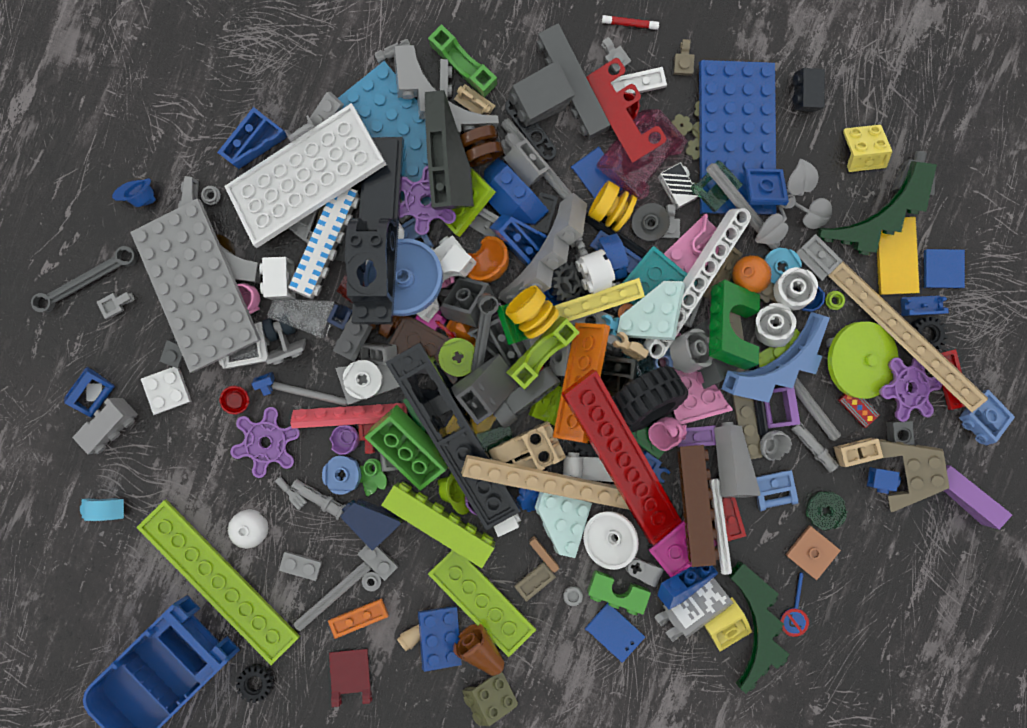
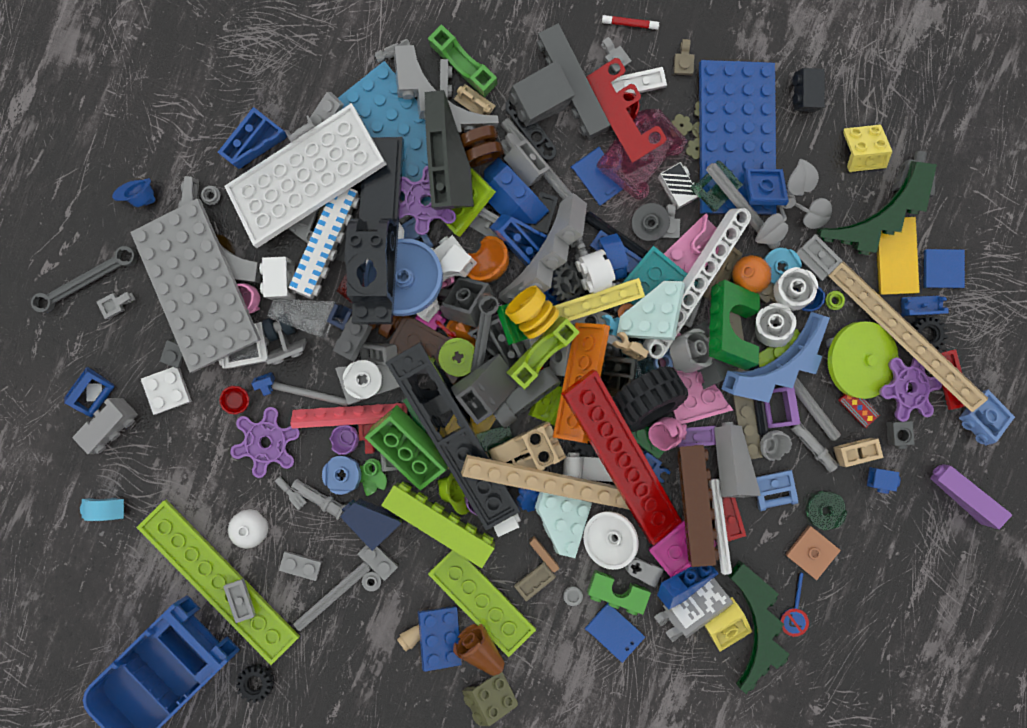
orange tile [328,598,389,639] -> none
dark red flag [329,649,372,707] -> none
yellow wheel [588,180,637,232] -> none
dark tan wing [879,439,950,512] -> none
none -> light grey plate [223,578,256,623]

